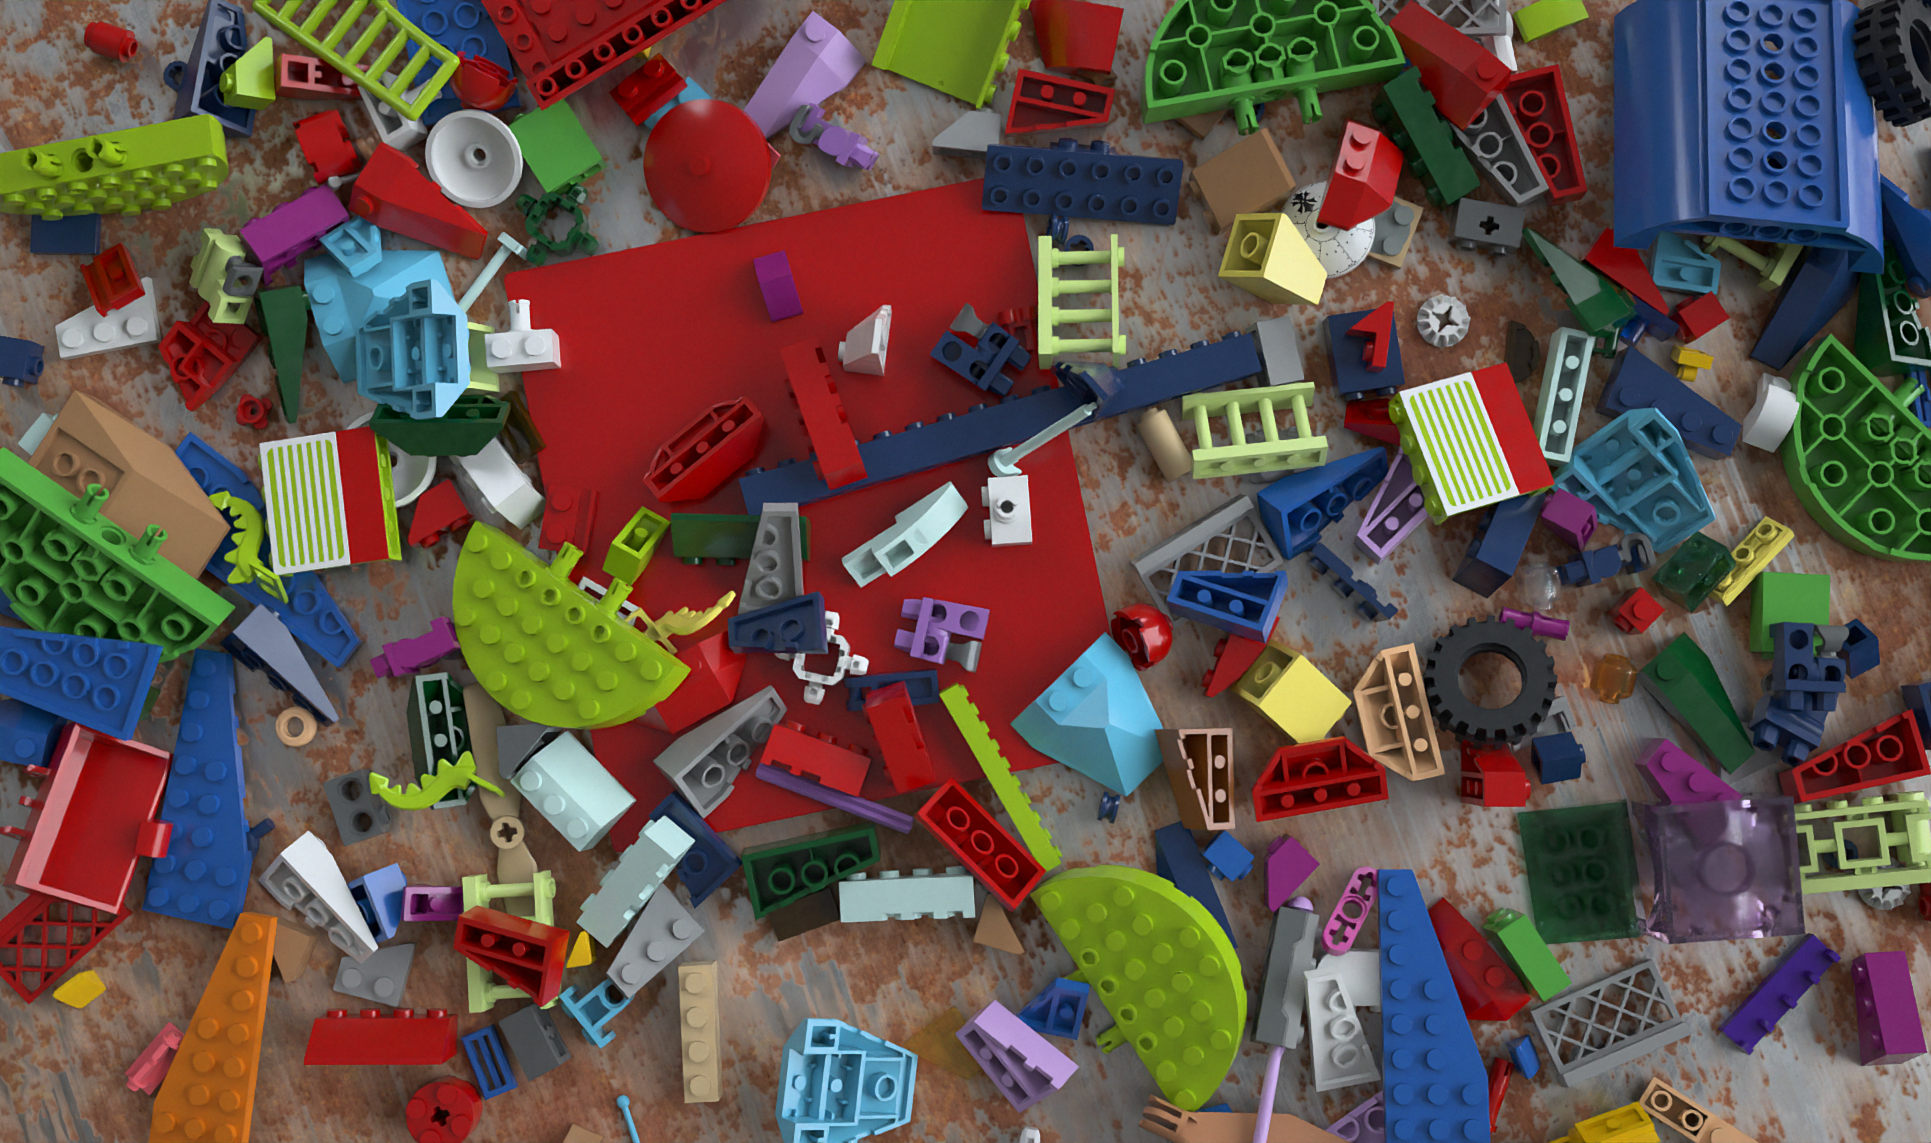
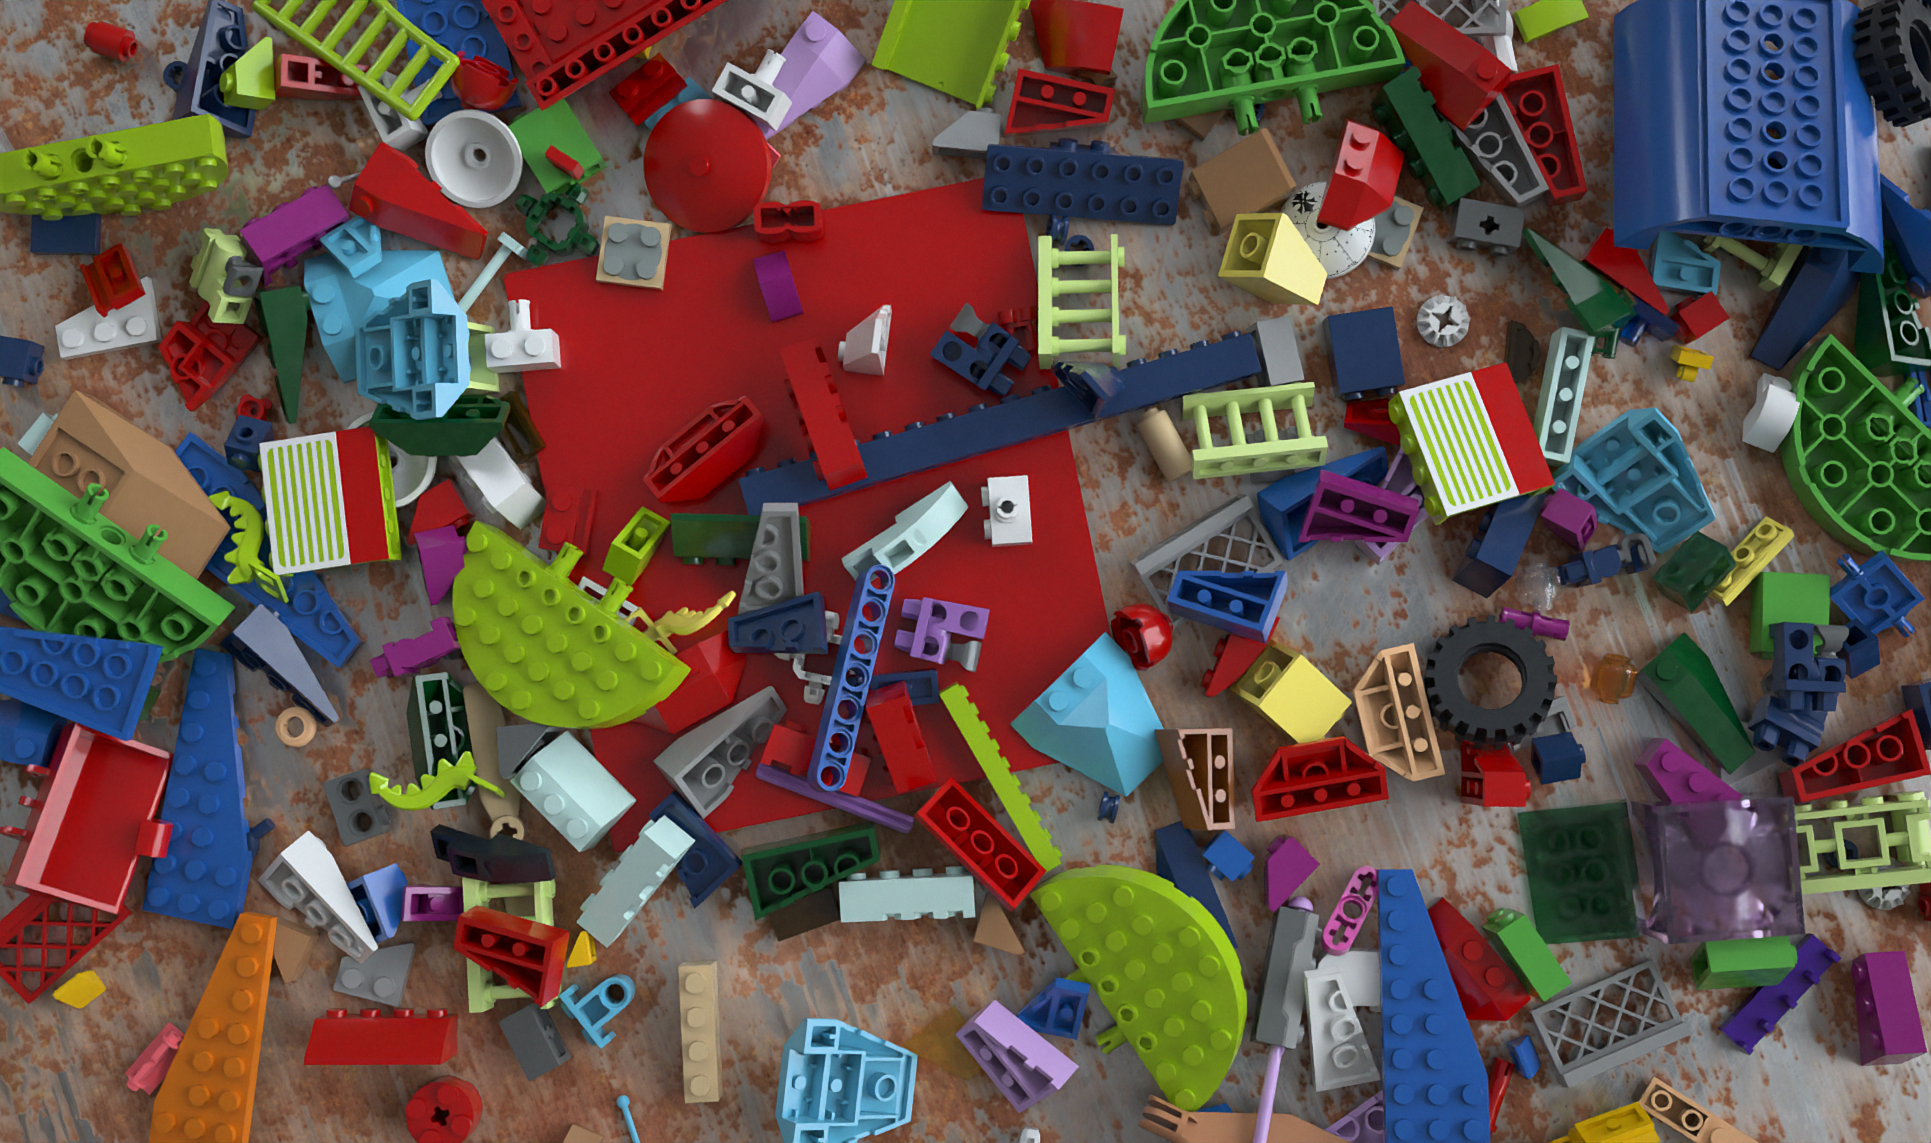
red brick [292,109,362,185] -> none
blue tile [461,1024,518,1100] -> none
light grey wing [605,883,705,1000] -> none
medium lavender hips [789,102,880,171] -> none
light aqua piece [988,402,1097,477] -> none
dark blue wing [1306,542,1398,622] -> none
red slope [1345,301,1394,373] -> none
dark blue wedge [1595,346,1742,461] -> none
red brick [1607,587,1665,635] -> none
none -> dark blue brick [224,415,274,473]
none -> magenta slope [414,525,468,606]
none -> black slope [430,824,556,883]
none -> red tile [545,145,584,180]
none -> light grey piece [596,216,672,290]
none -> white brick [712,49,792,131]
none -> red brick [753,200,824,243]
none -> blue beam [807,564,895,793]
none -> magenta wedge [1299,469,1419,542]
none -> bright green brick [1690,934,1797,990]
none -> blue plate [1830,550,1925,637]

